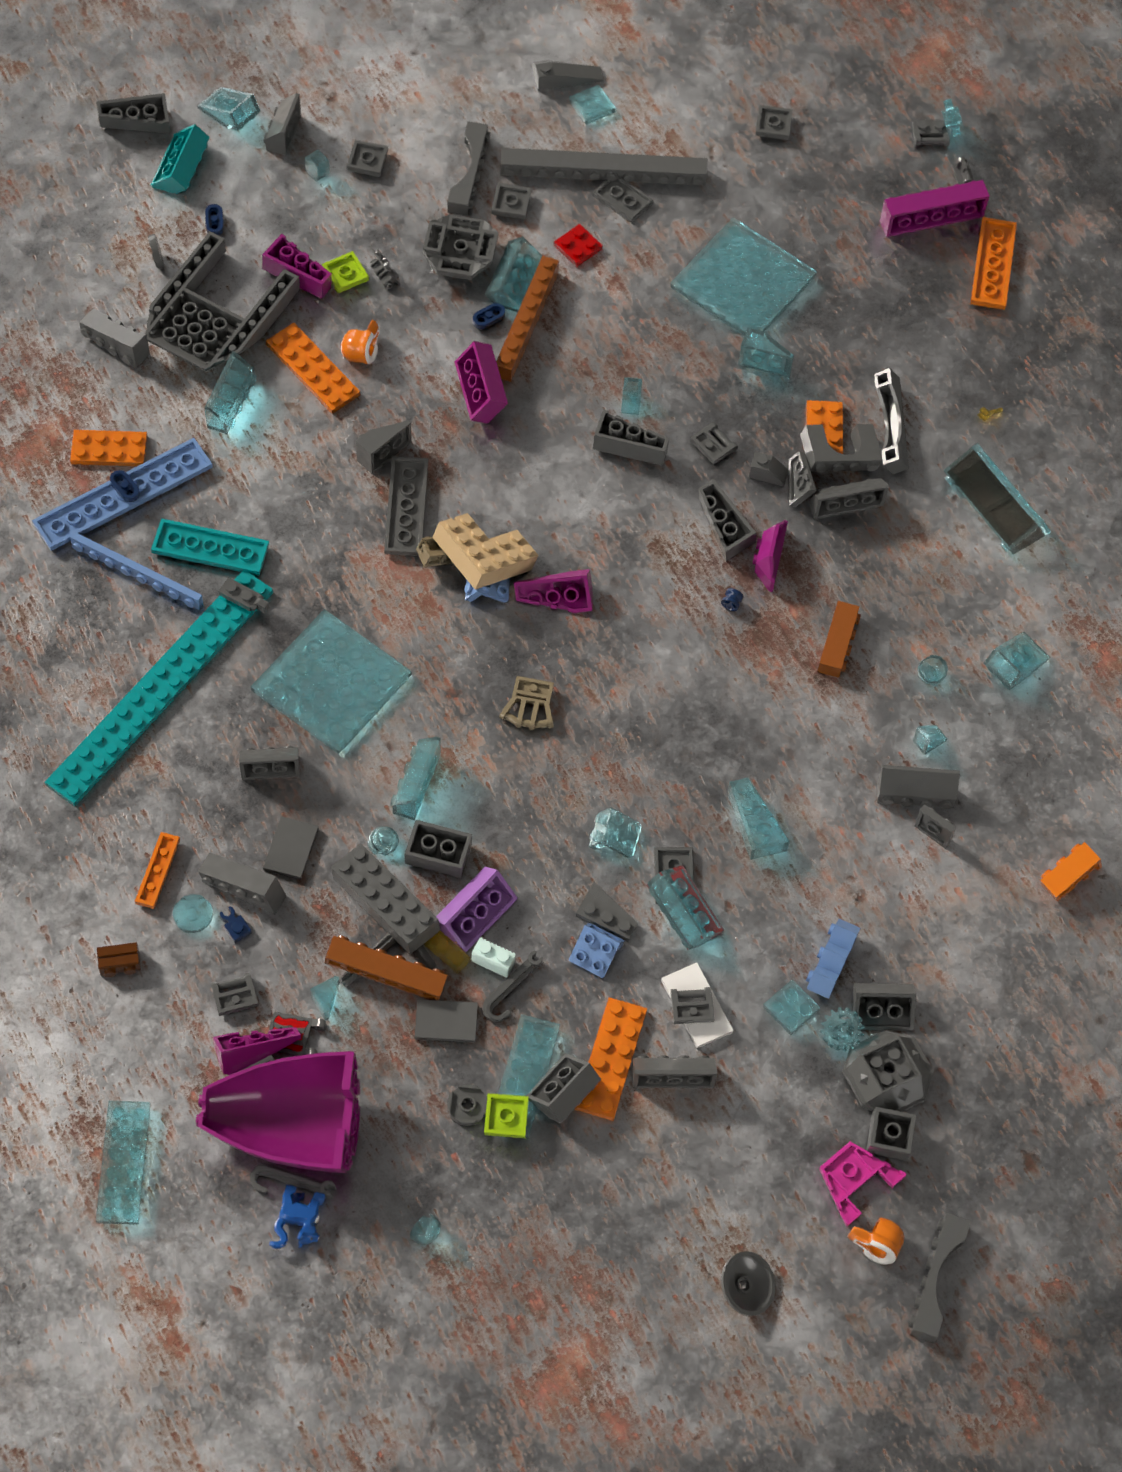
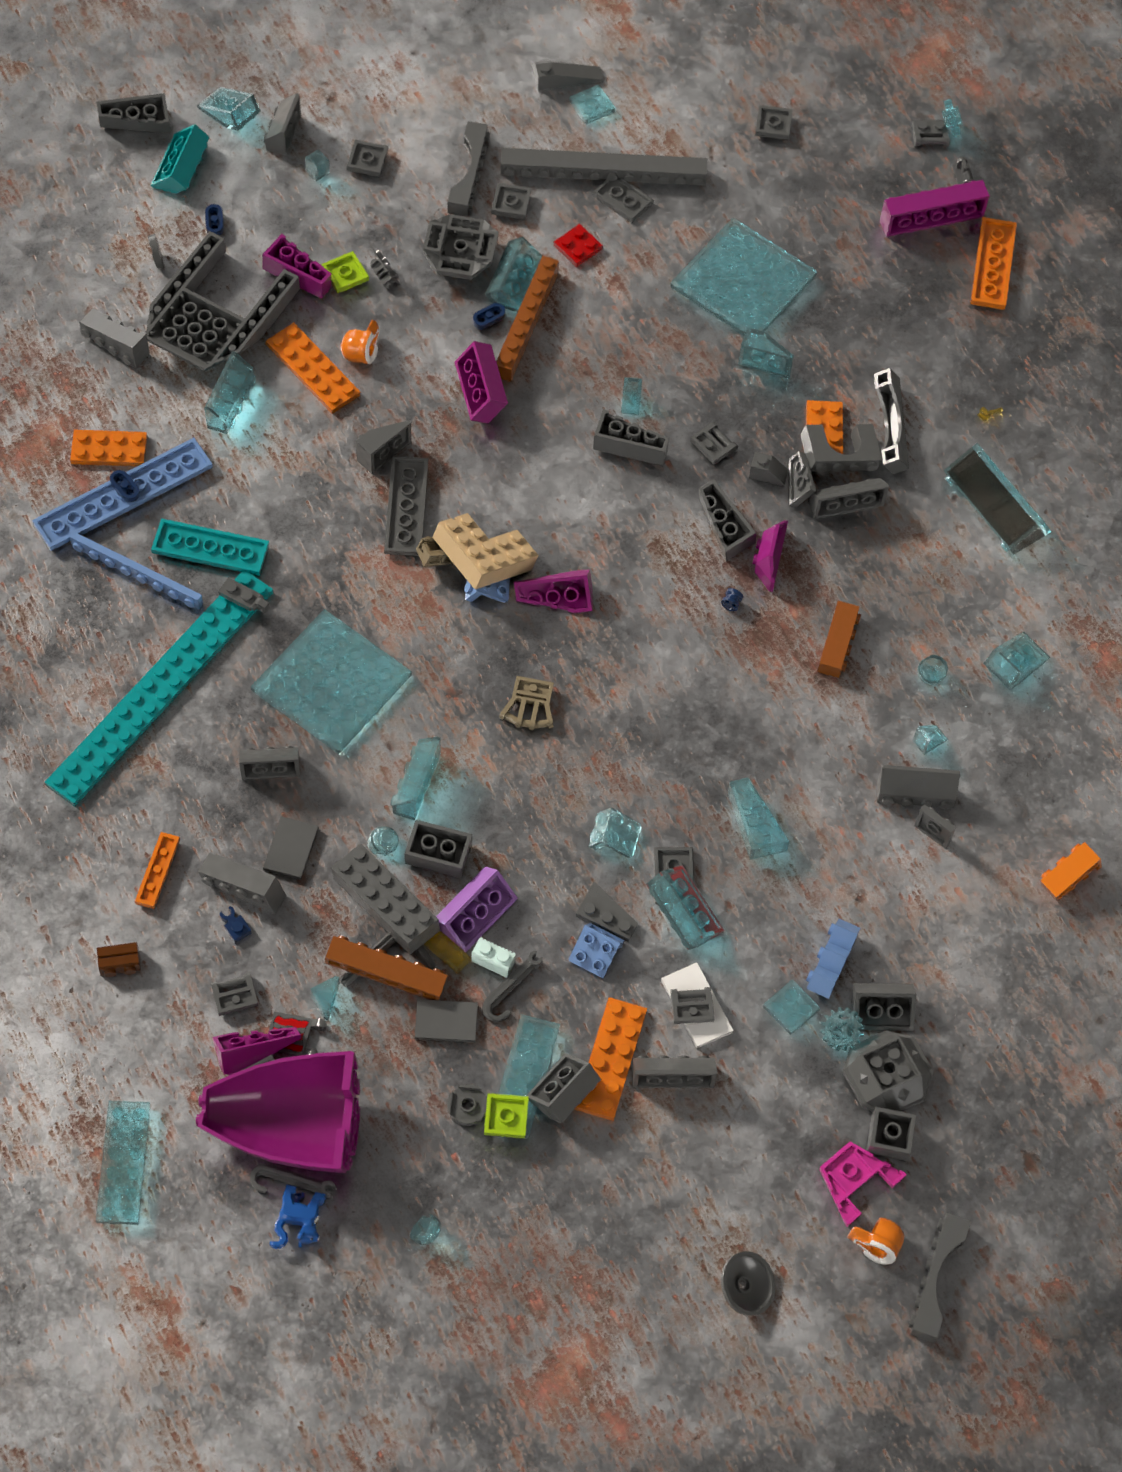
clear light blue tile [173,894,213,933] -> none

